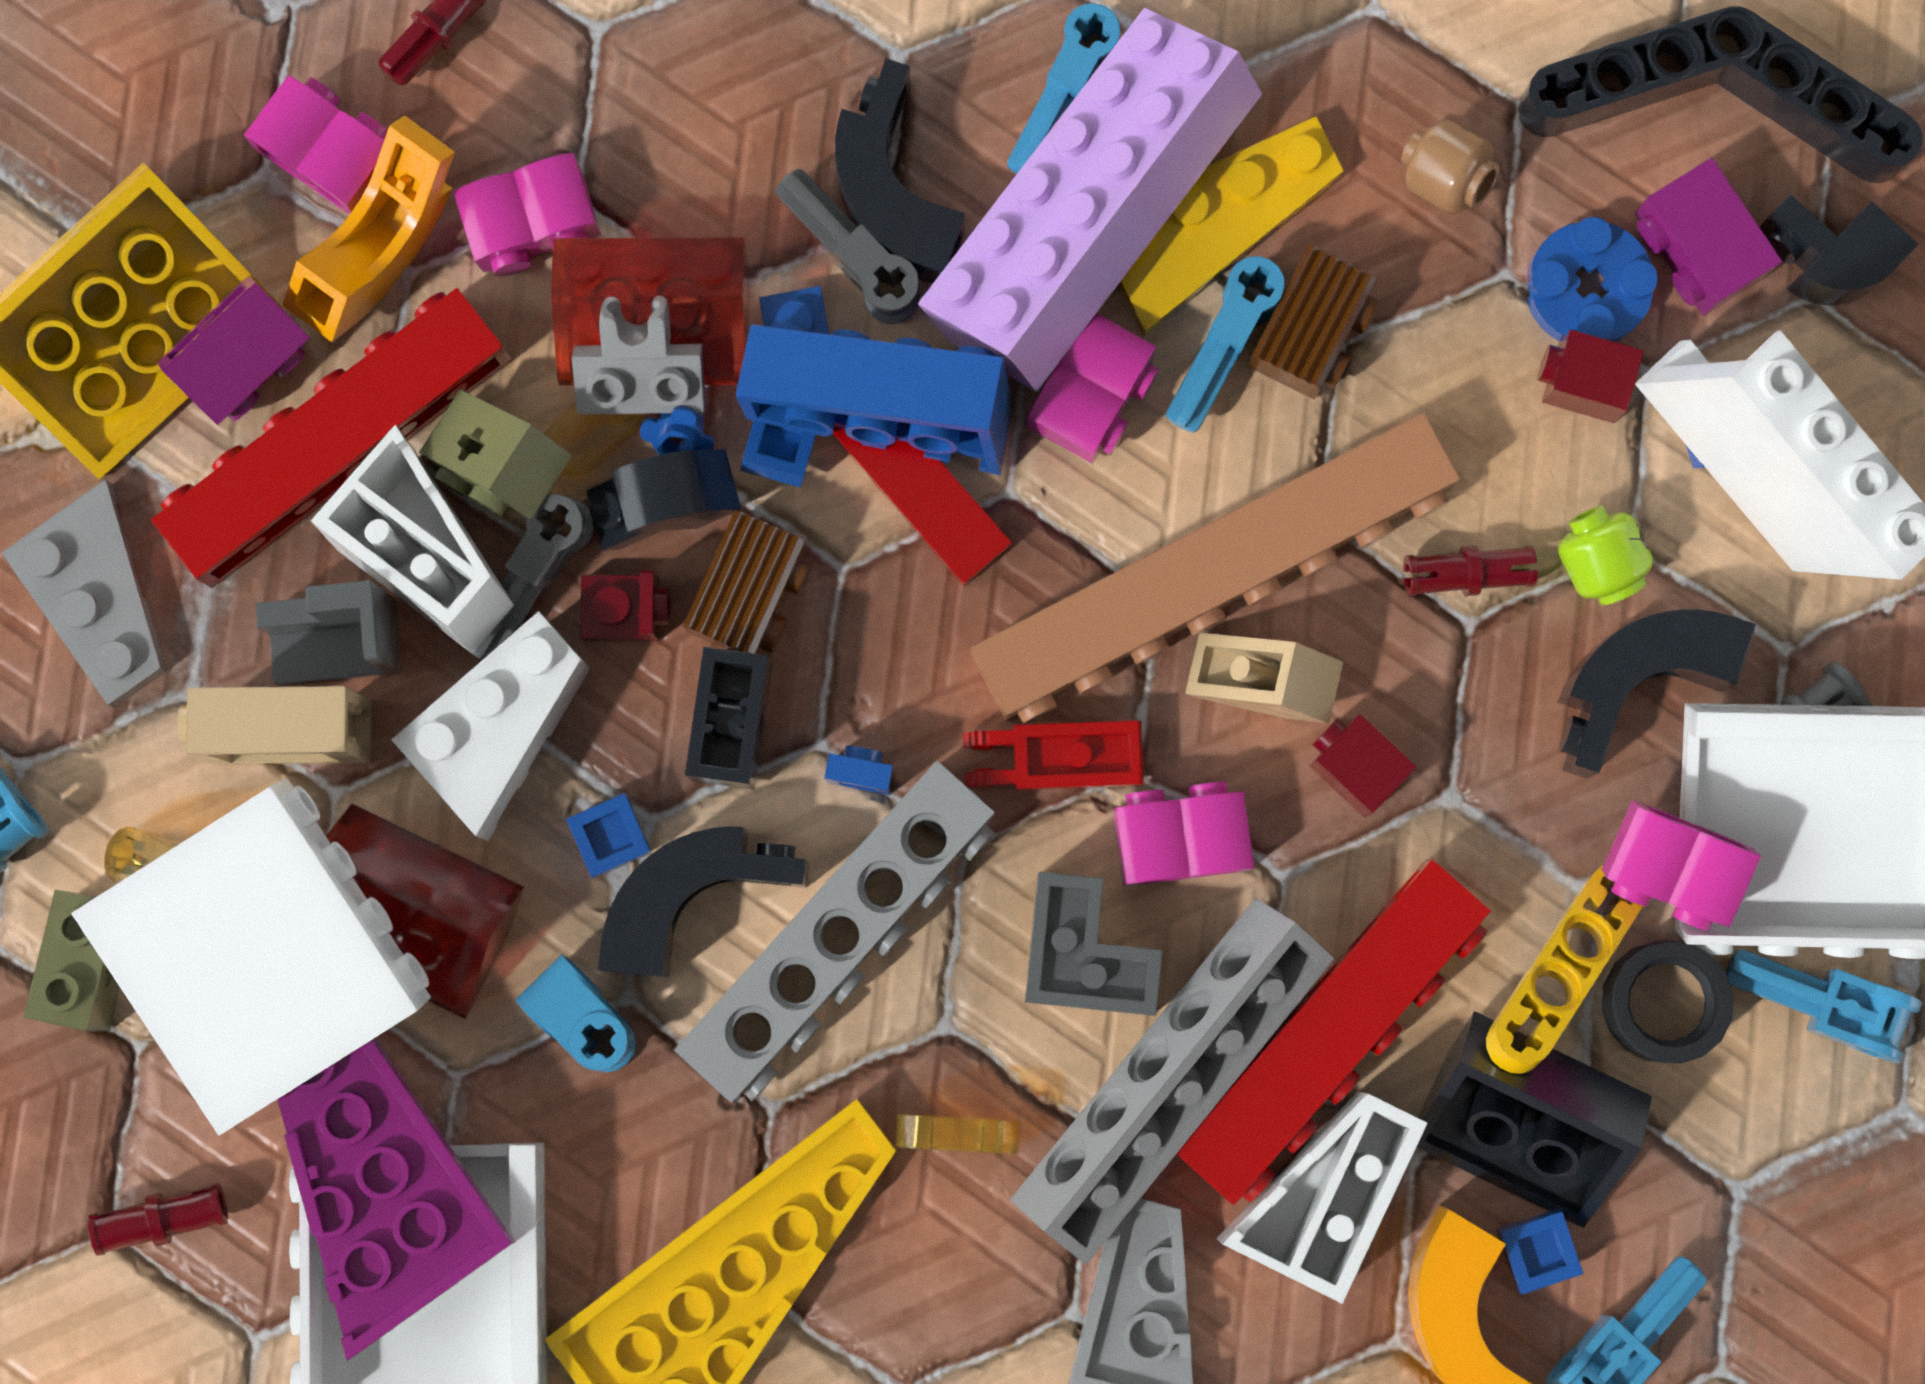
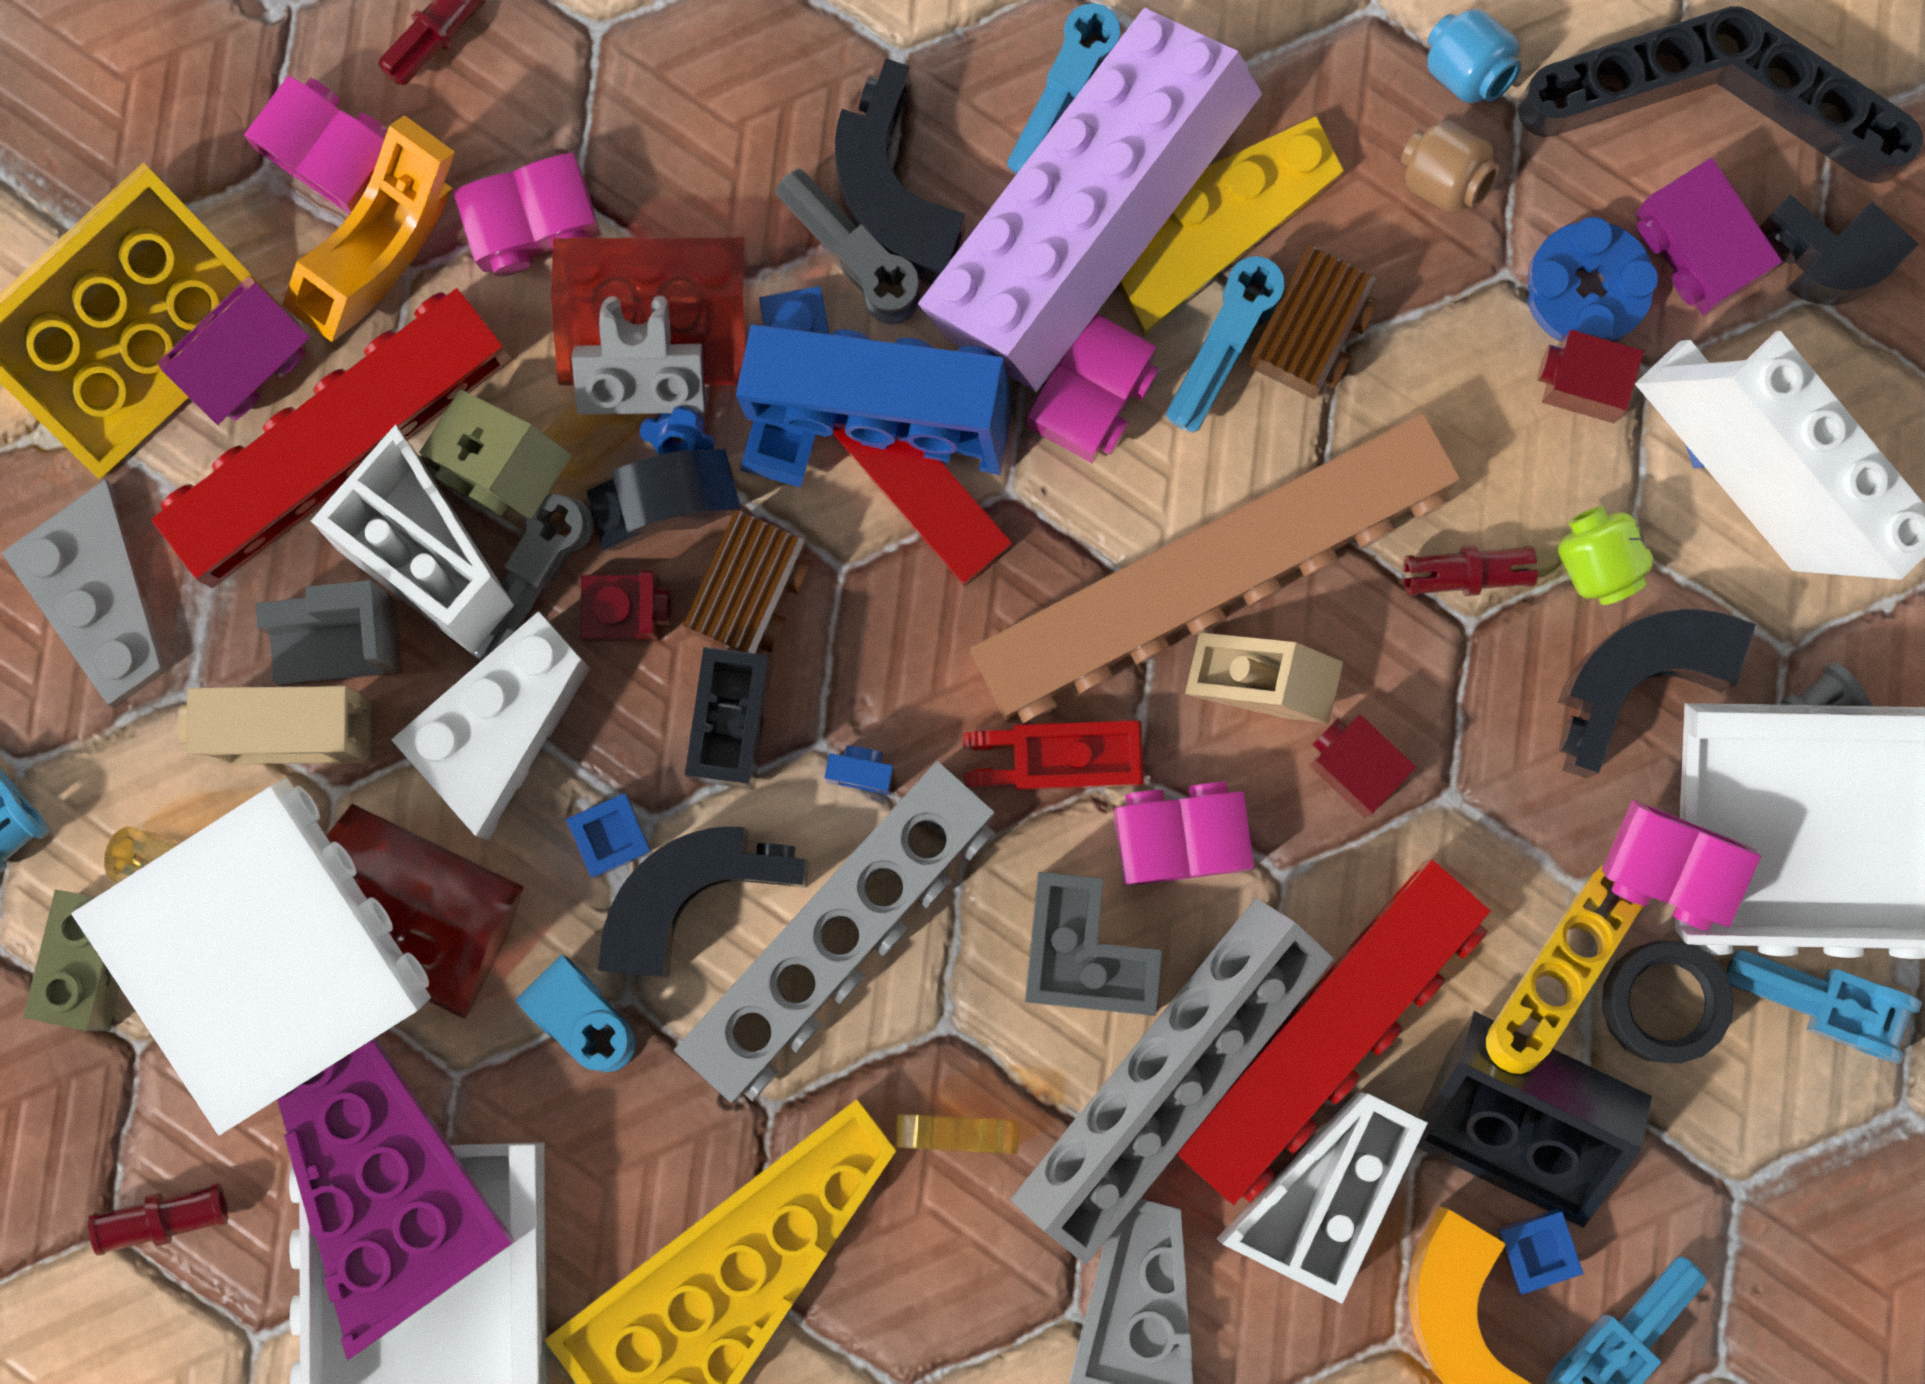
none -> dark azure head [1427,9,1521,103]

